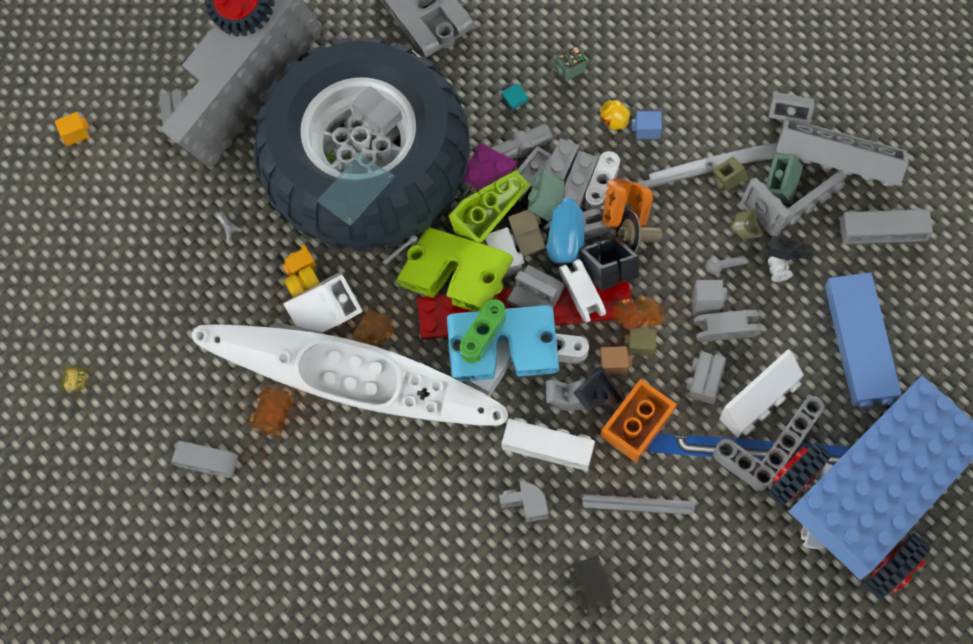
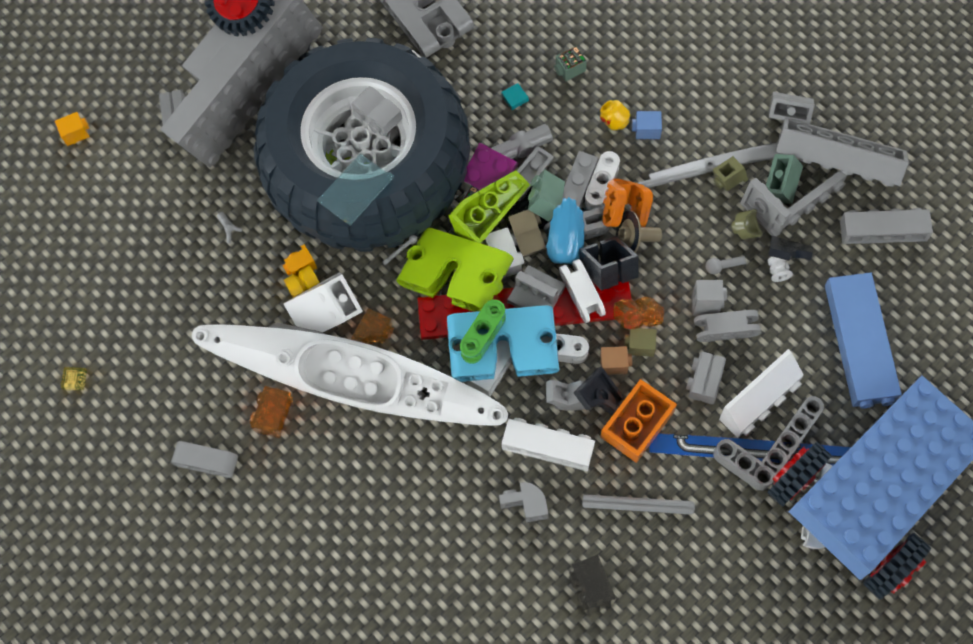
light grey brick [545,138,579,186] -> none

